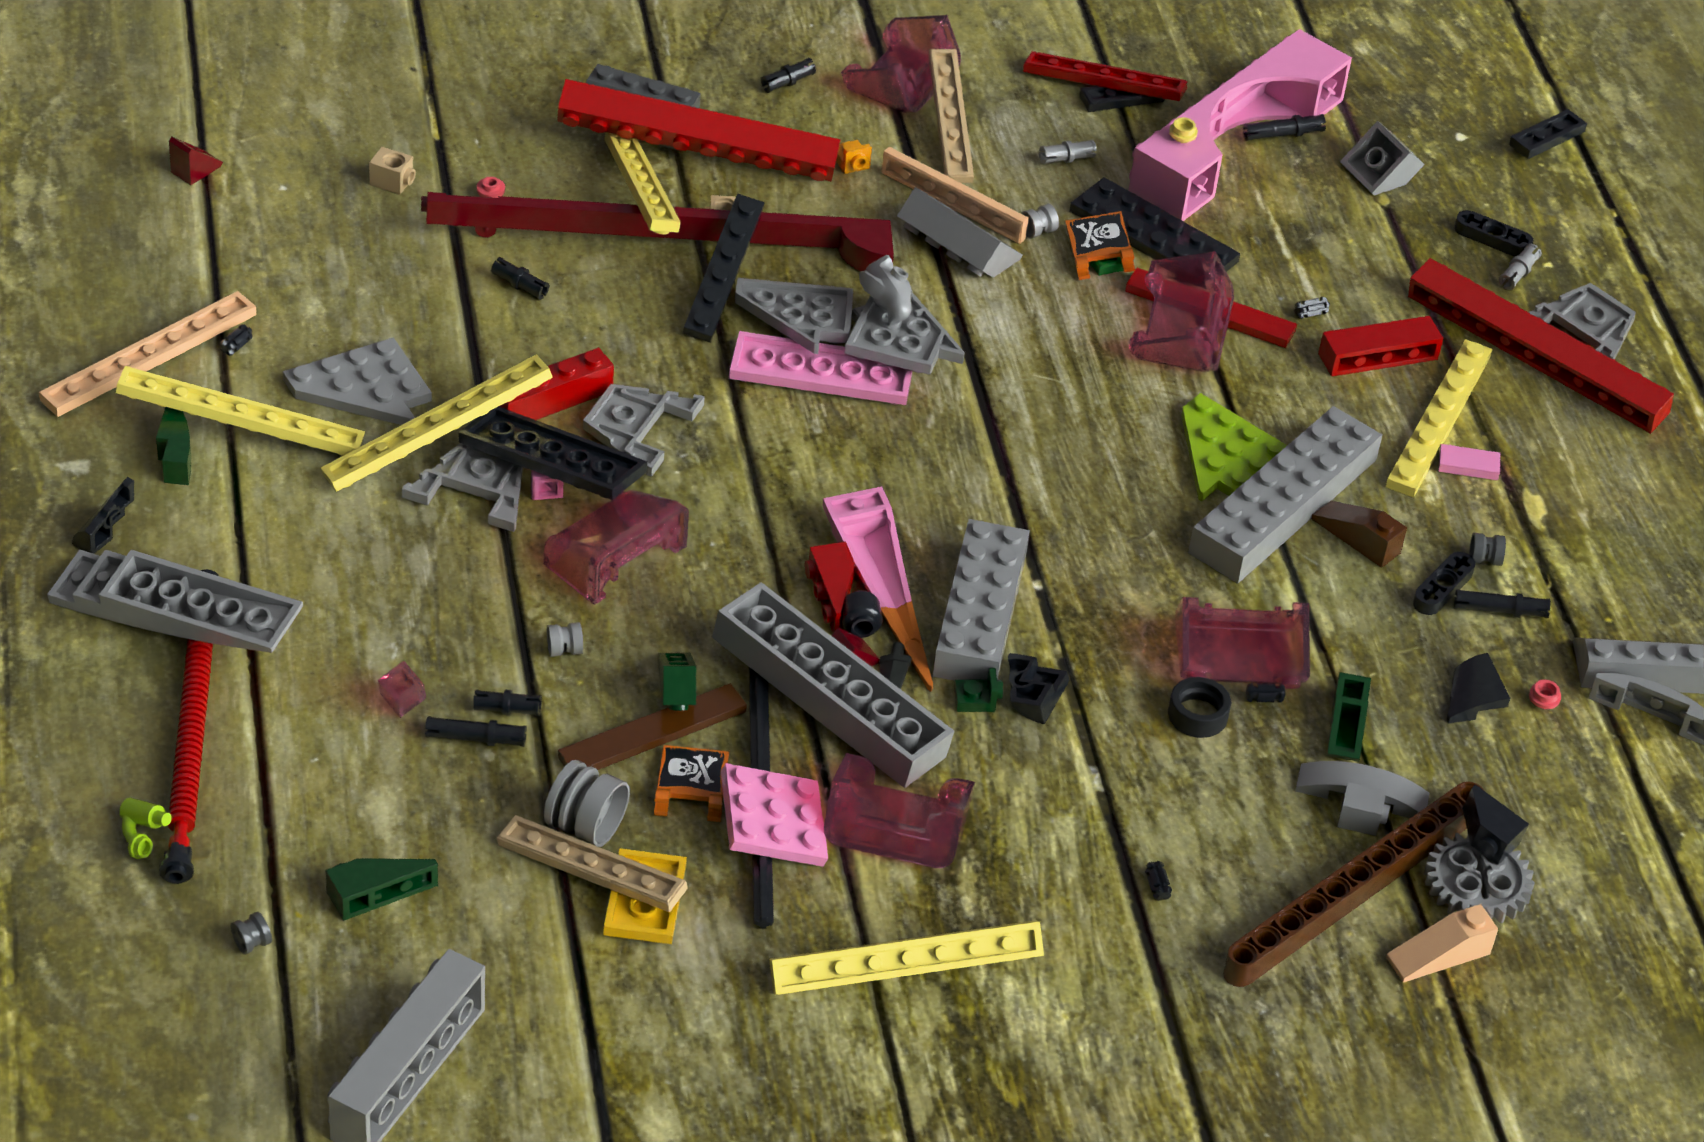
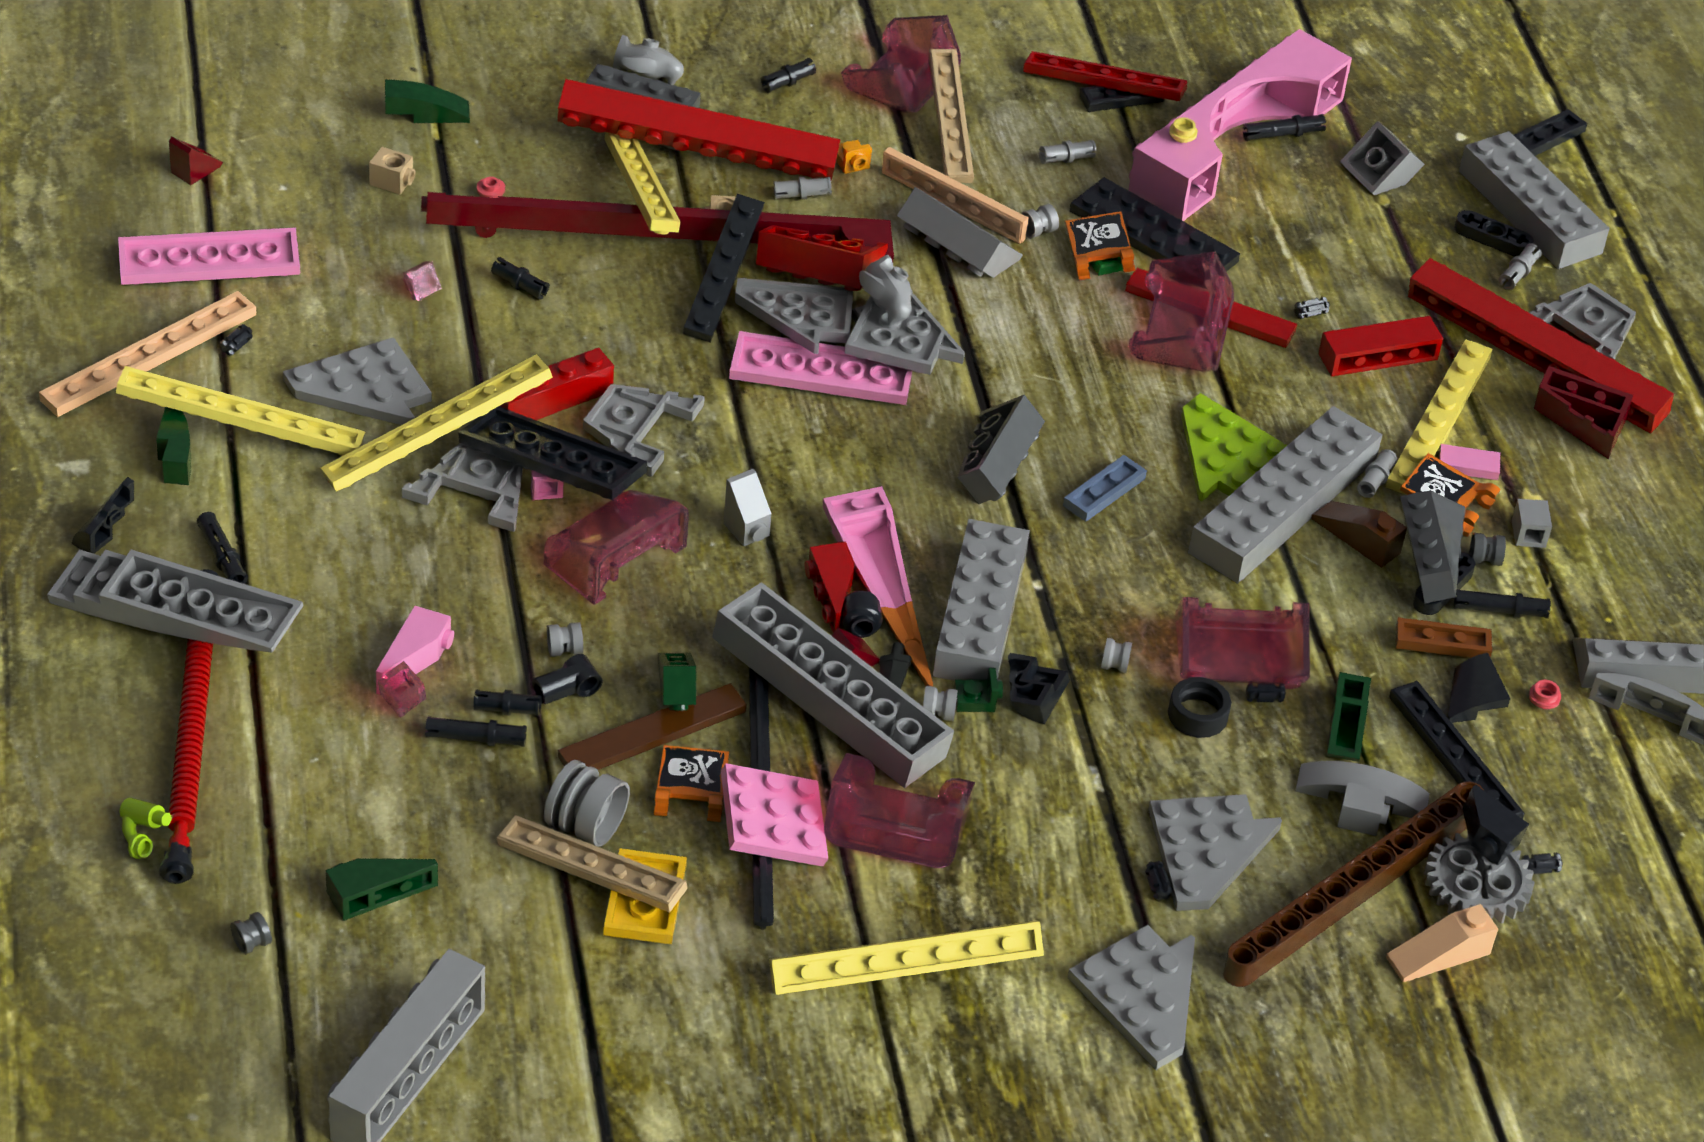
none -> bright pink plate [118,228,300,285]
none -> black pin [197,512,248,584]
none -> bright pink slope [376,606,454,695]
none -> dark green slope [385,79,470,123]
none -> clear pink tile [402,261,442,300]
none -> black piece [532,654,603,705]
none -> light grey animal [613,35,684,85]
none -> light grey slope [723,469,771,547]
none -> red wedge [756,225,888,291]
none -> light grey pin [774,177,832,199]
none -> light grey wheel [923,686,958,722]
none -> dark grey wedge [957,395,1045,504]
none -> sand blue plate [1063,455,1147,522]
none -> light grey wing [1067,925,1195,1070]
none -> light grey wheel [1101,638,1132,673]
none -> light grey wing [1148,794,1282,911]
none -> light grey pin [1357,449,1398,498]
none -> black tile [1389,681,1525,819]
none -> dark orange plate [1396,617,1492,658]
none -> flag [1400,453,1501,537]
none -> dark grey wedge [1400,490,1466,603]
none -> light grey brick [1459,131,1610,269]
none -> light grey brick [1511,499,1552,548]
none -> black piece [1522,852,1563,874]
none -> dark red wedge [1534,366,1633,459]

